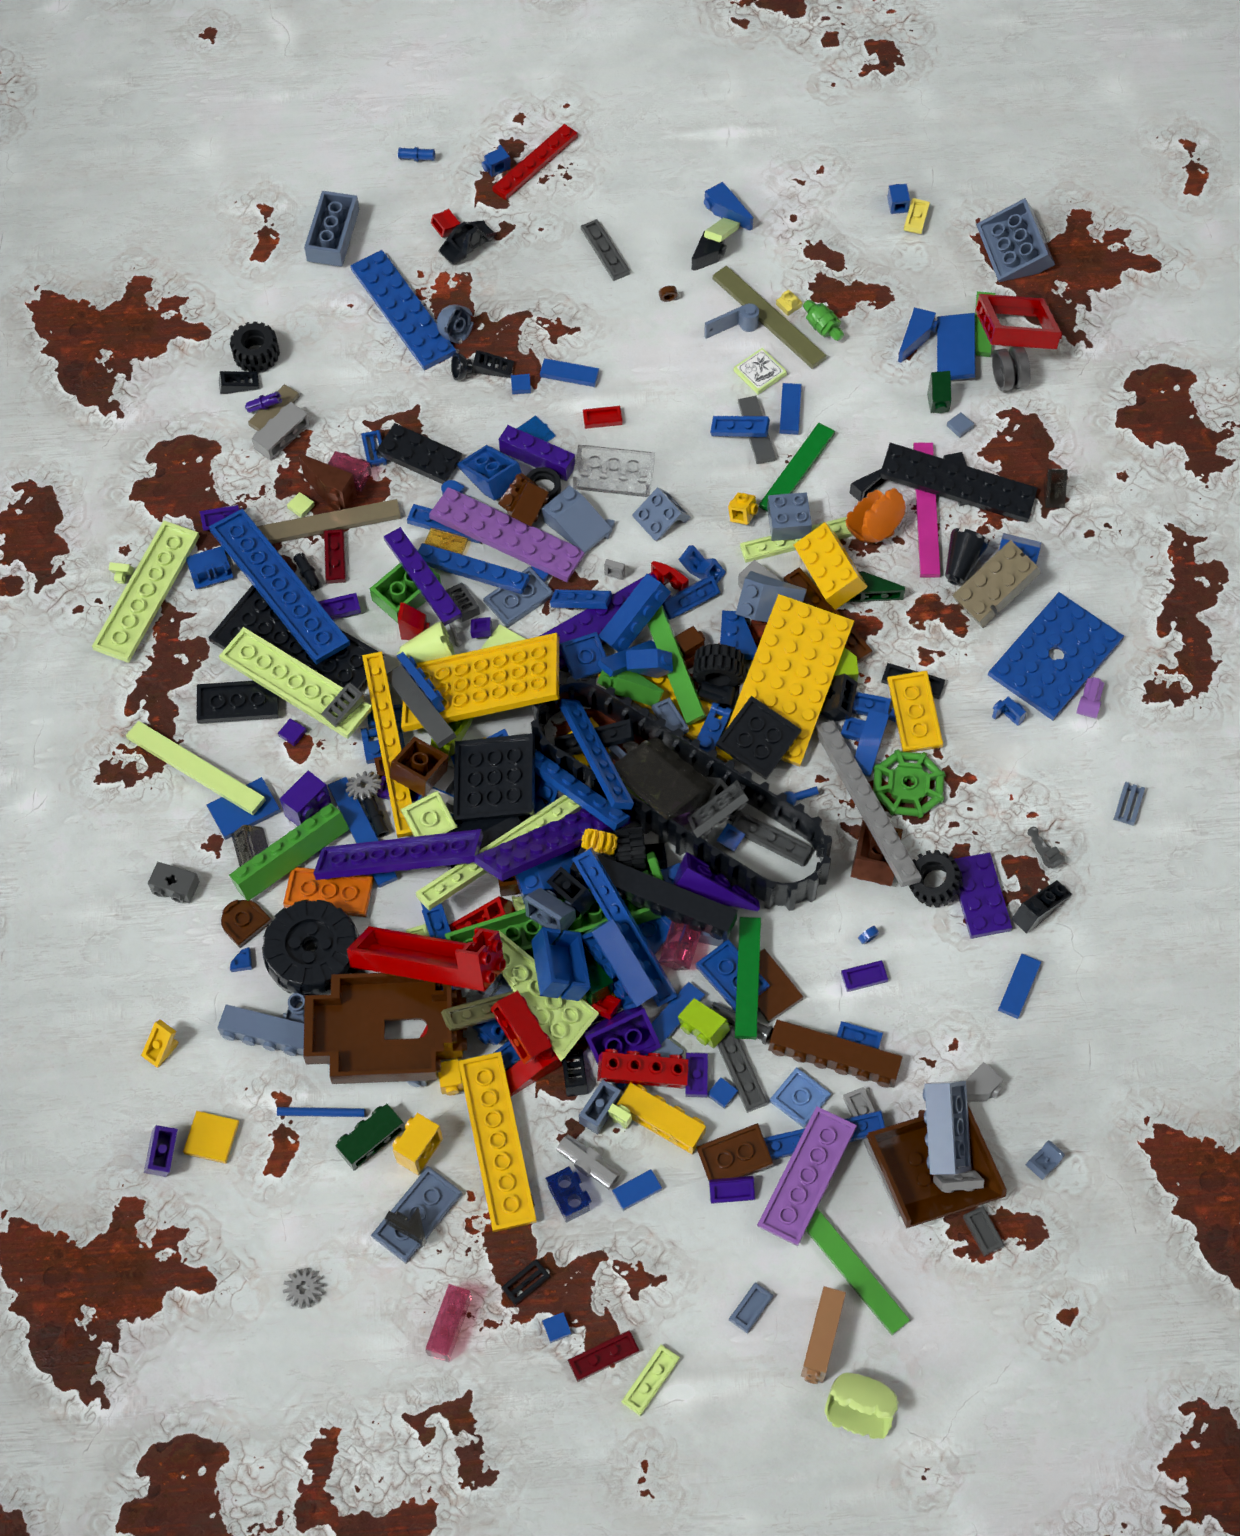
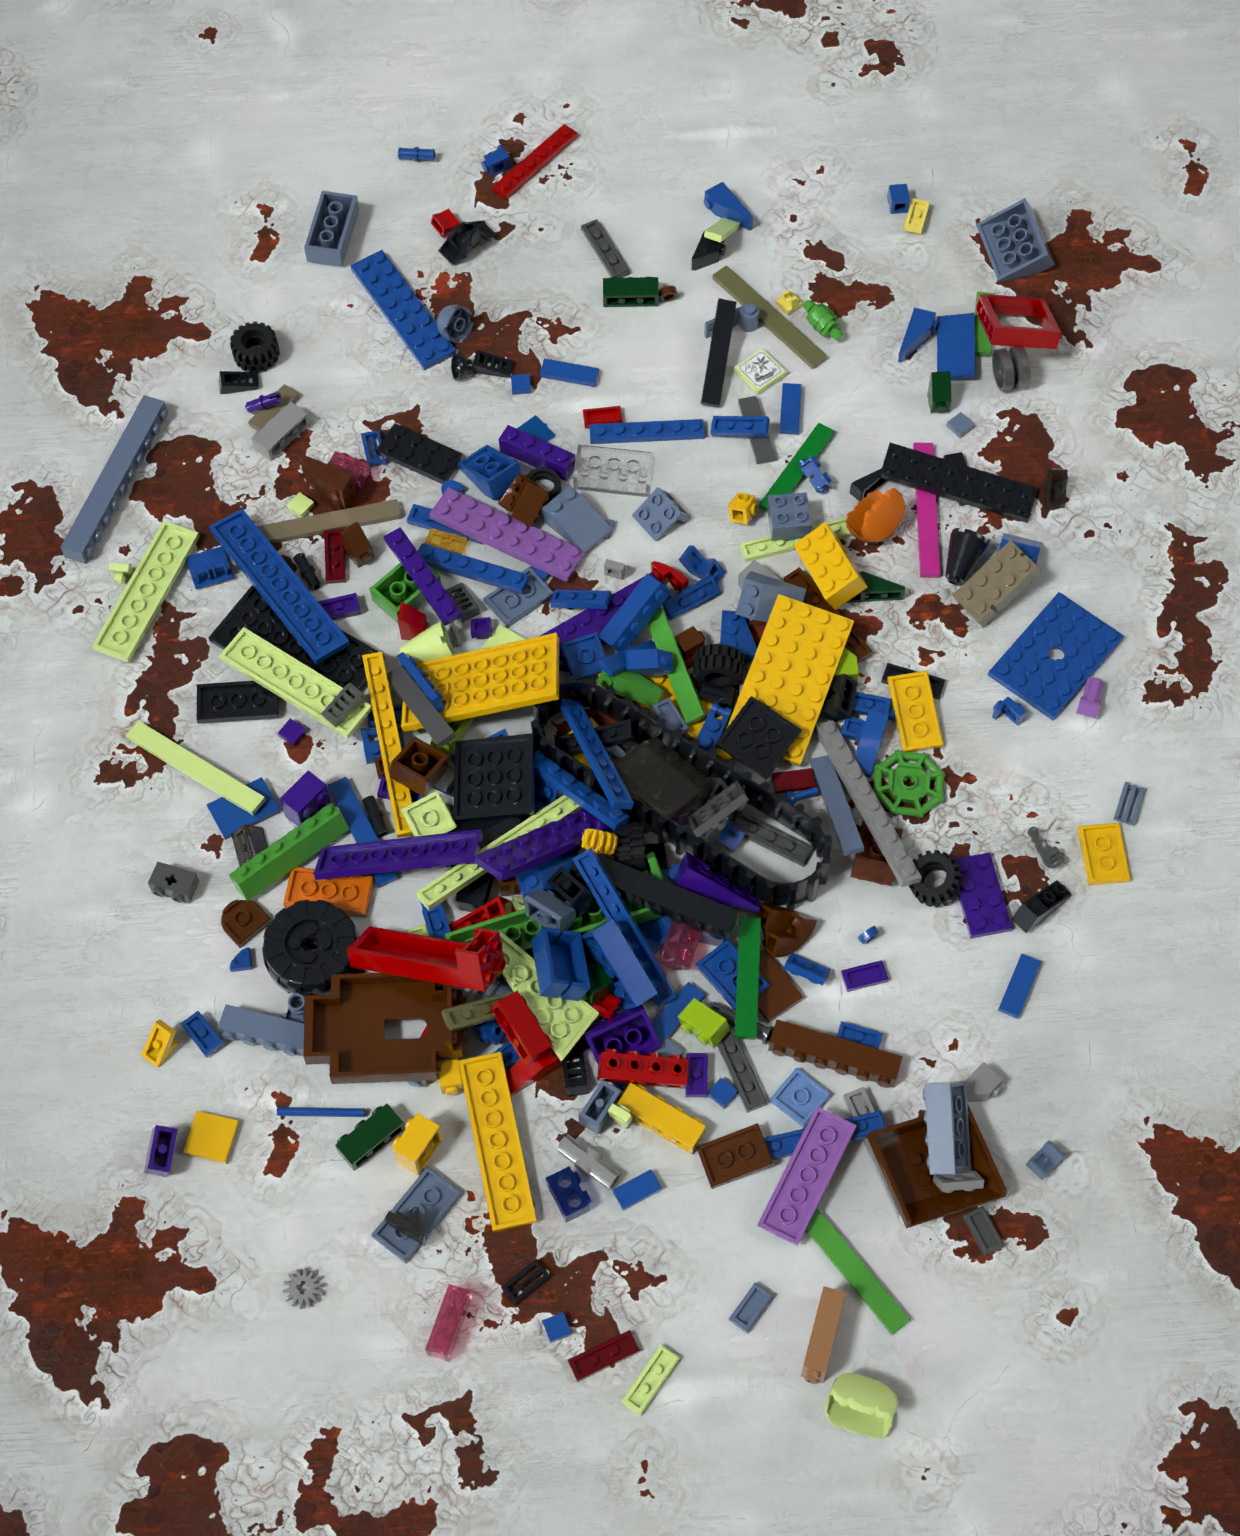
dark purple plate [200,504,239,531] -> none
light grey gear [345,771,382,801] -> none
dark purple tile [709,1176,755,1204] -> none
none -> sand blue brick [61,395,168,564]
none -> blue plate [181,1011,224,1058]
none -> reddish brown slope [341,521,374,568]
none -> black brick [455,872,494,912]
none -> blue plate [589,419,704,444]
none -> dark green brick [603,277,659,307]
none -> black tile [700,298,737,408]
none -> reddish brown brick [758,903,817,957]
none -> dark red tile [772,768,816,794]
none -> blue plate [784,953,831,986]
none -> blue hinge [799,454,832,494]
none -> sand blue tile [810,755,864,856]
none -> yellow tile [1077,823,1131,886]

